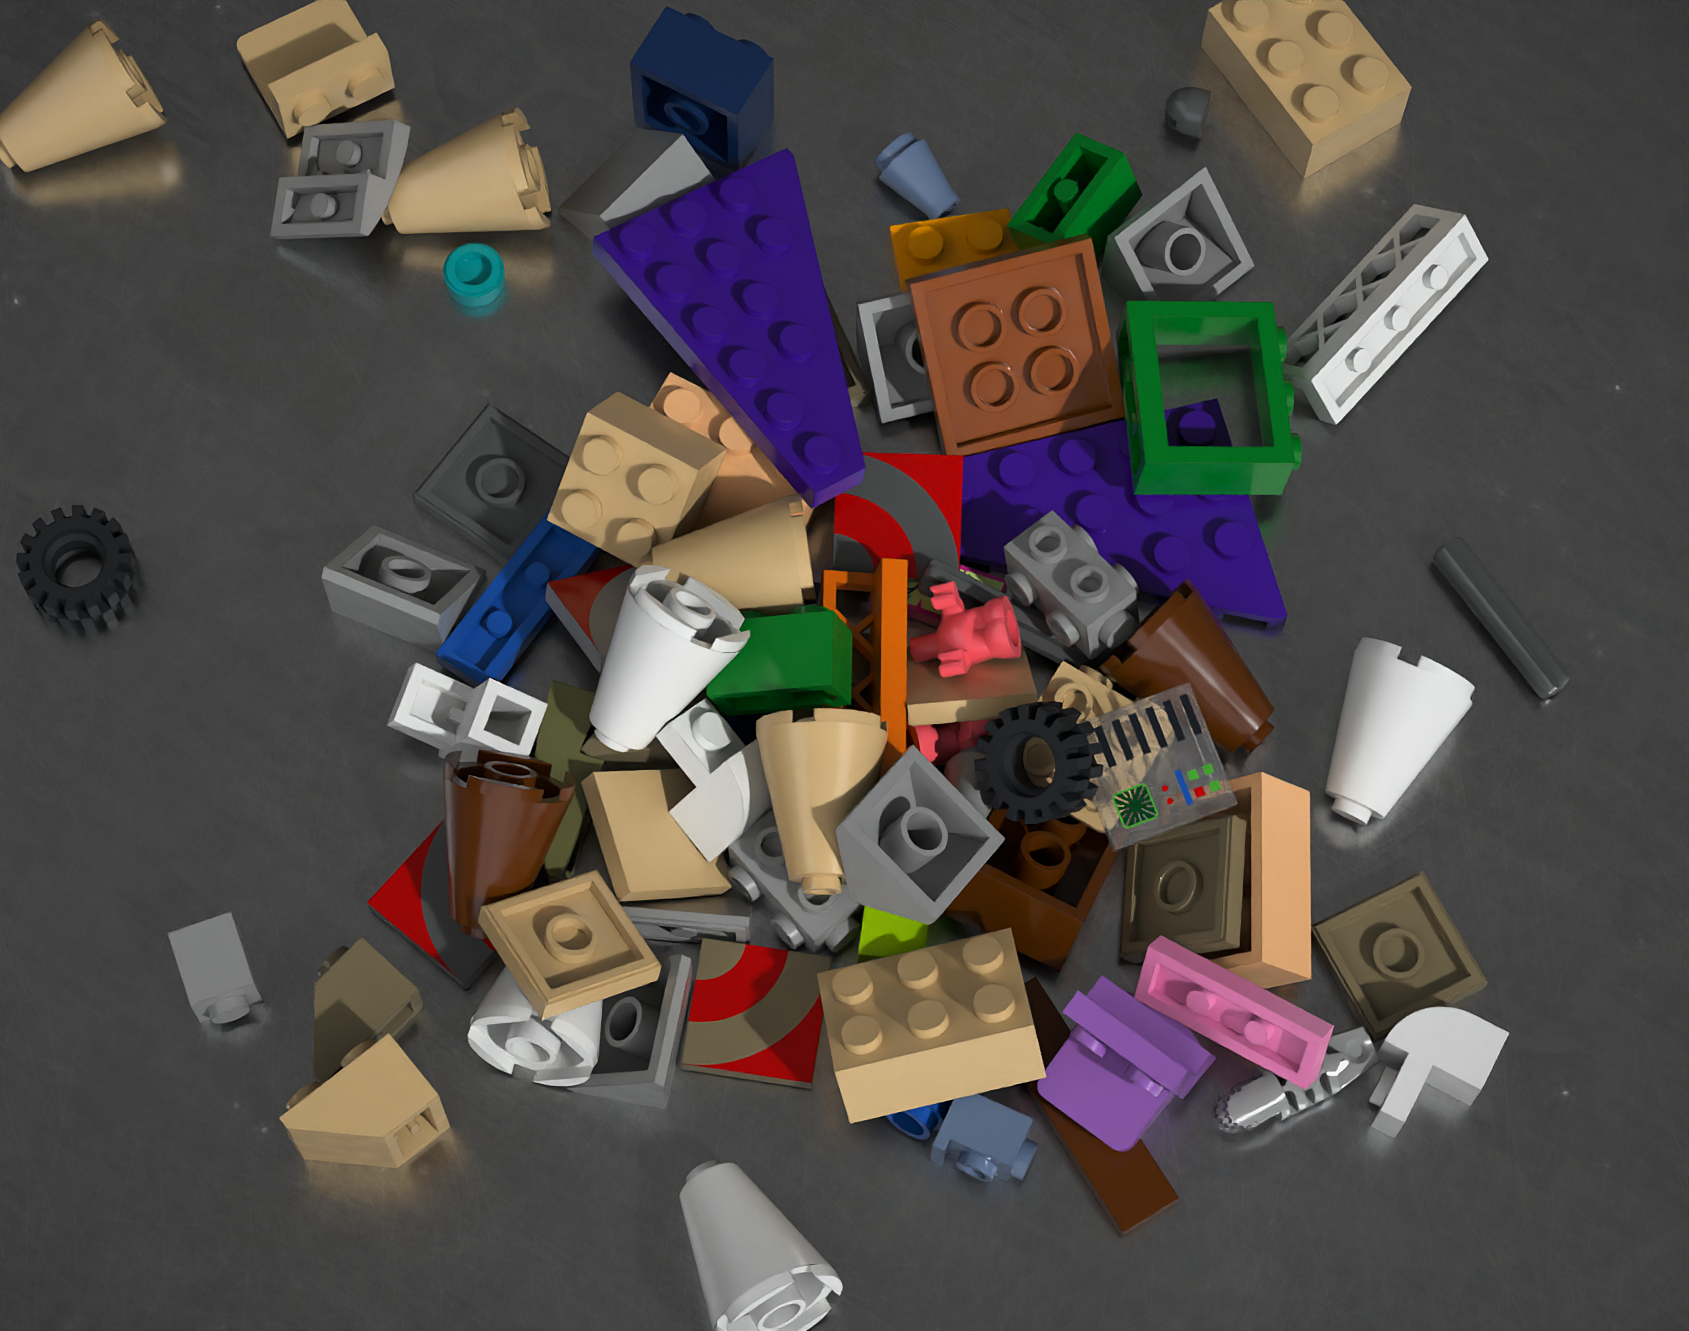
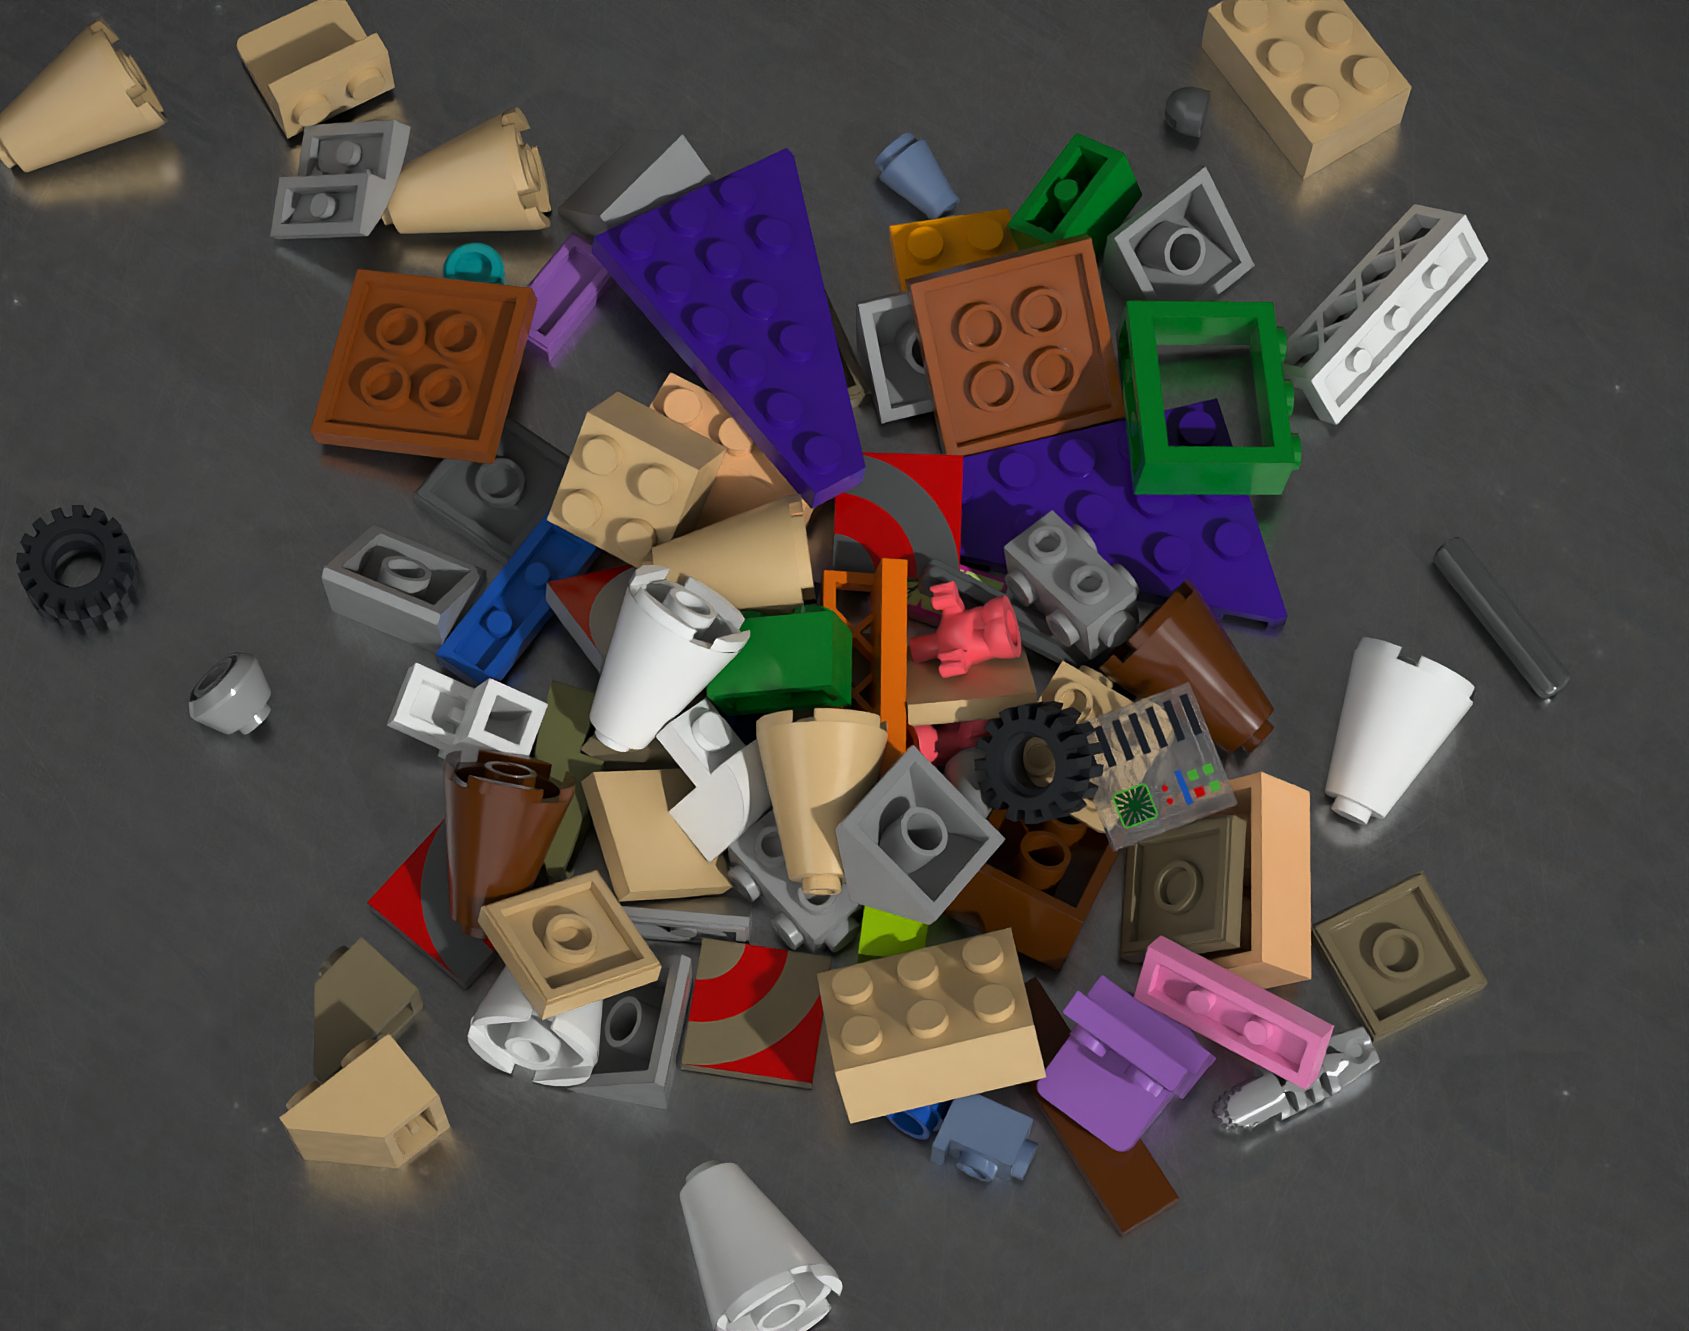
light grey brick [167,911,263,1024] -> none
dark blue brick [630,6,774,172] -> none
white brick [1369,1007,1509,1138] -> none
none -> light grey cone [187,652,271,735]
none -> dark orange plate [310,269,538,464]
none -> medium lavender tile [526,231,615,362]

